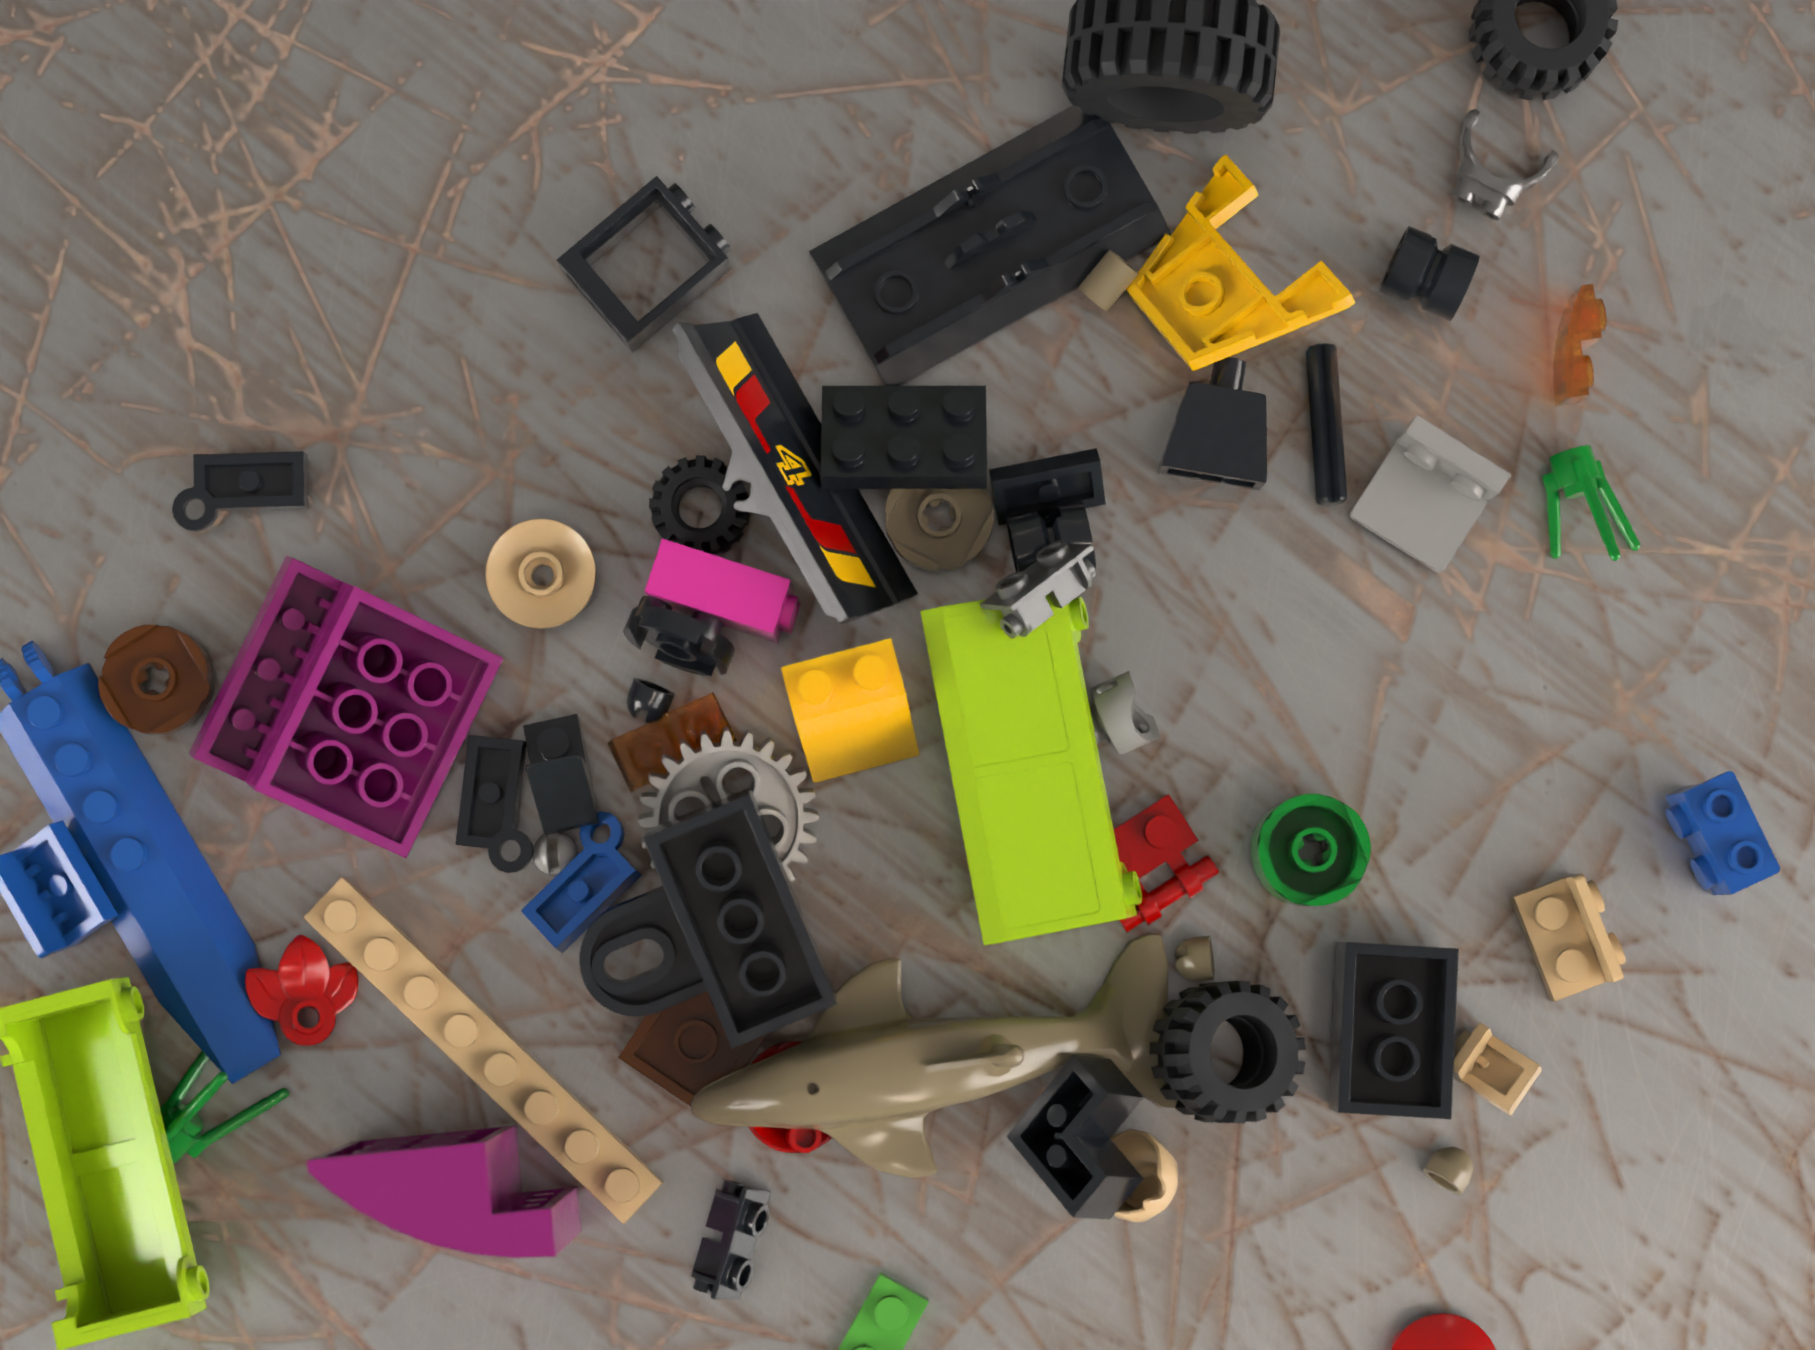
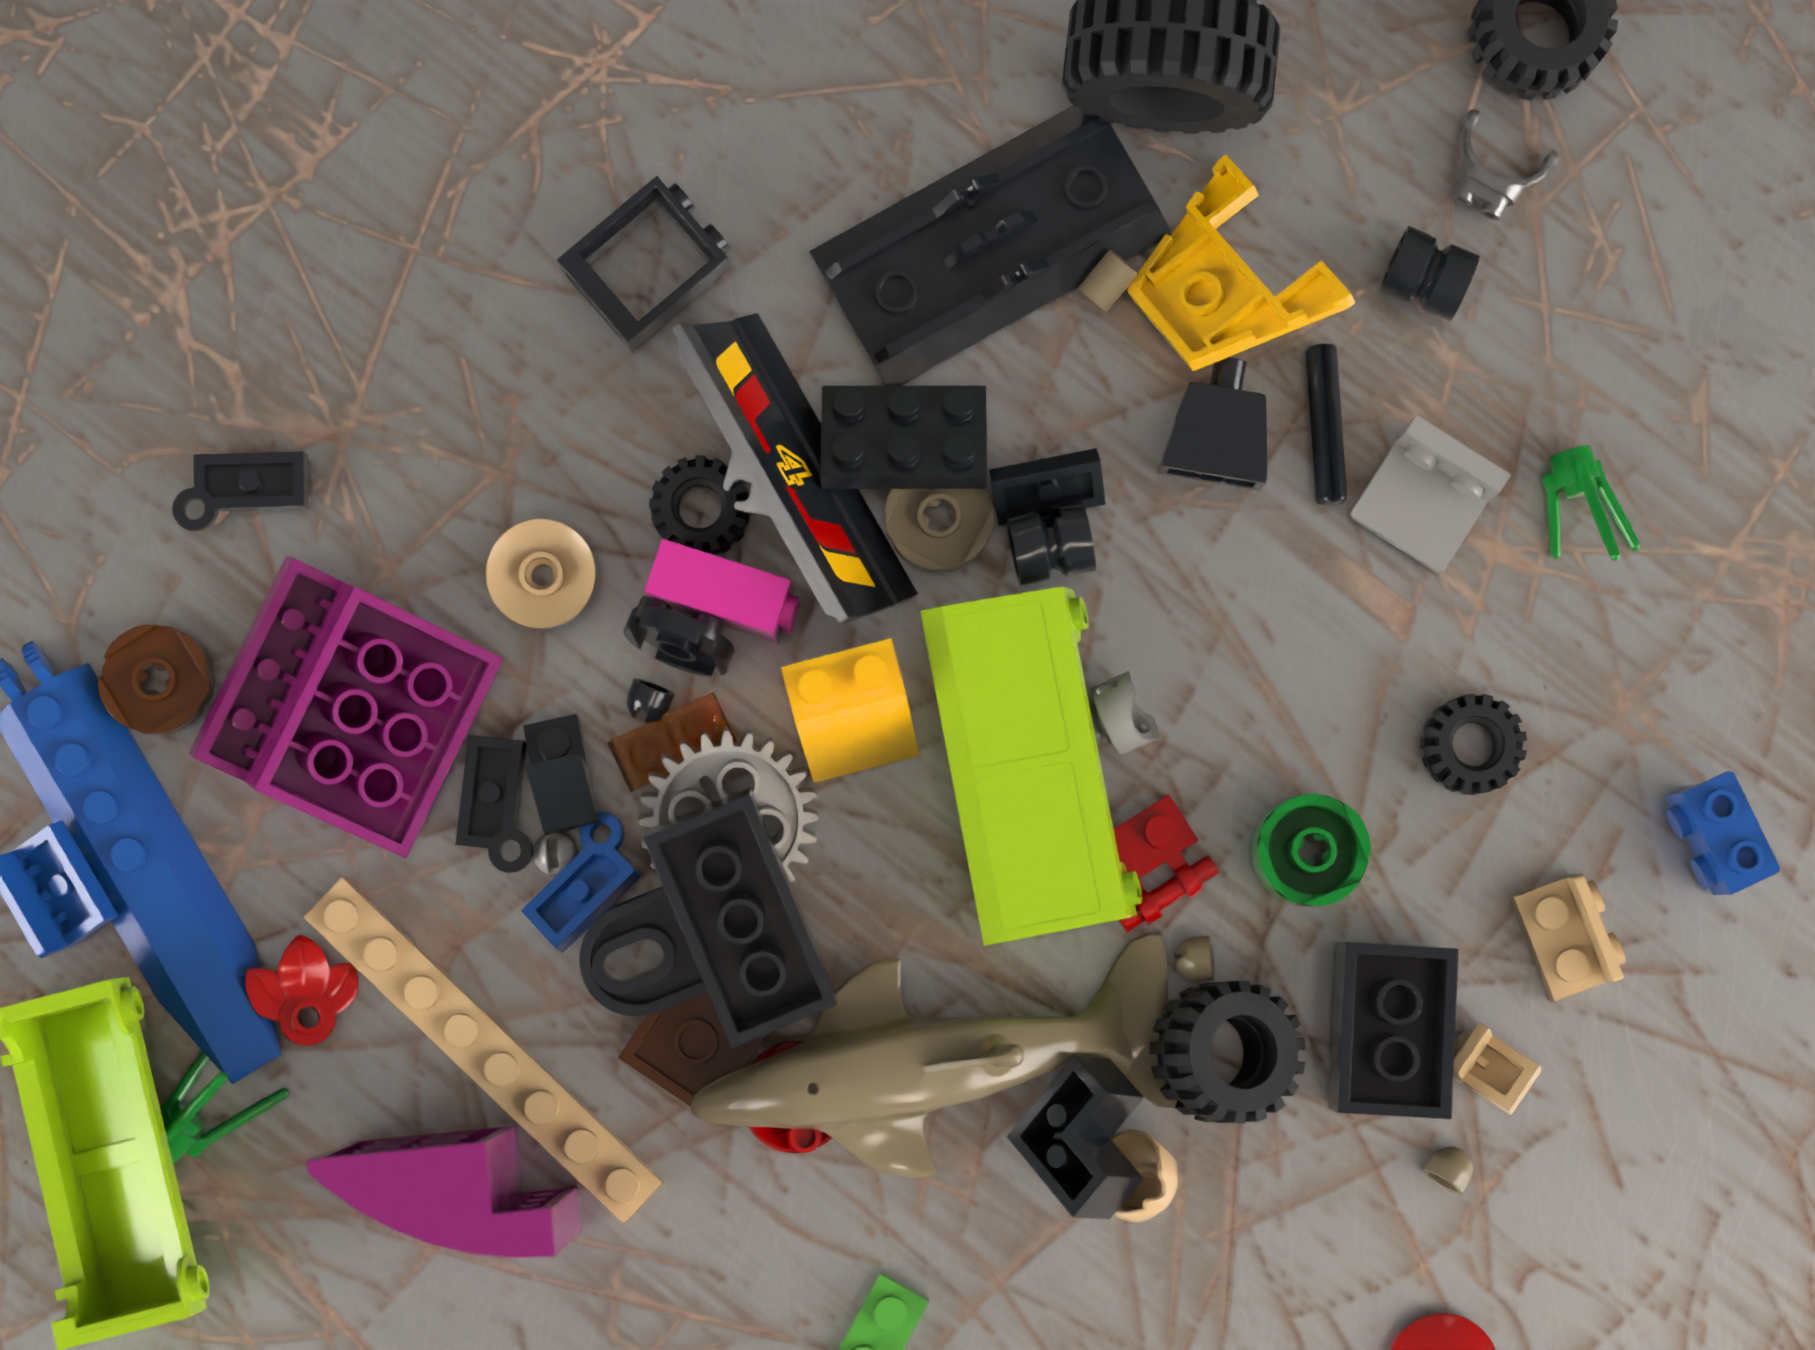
black hinge [691,1179,771,1300] -> none
dark grey hinge [980,540,1096,639] -> none
clear orange slope [1553,284,1607,407] -> none
none -> black tyre [1420,694,1527,795]

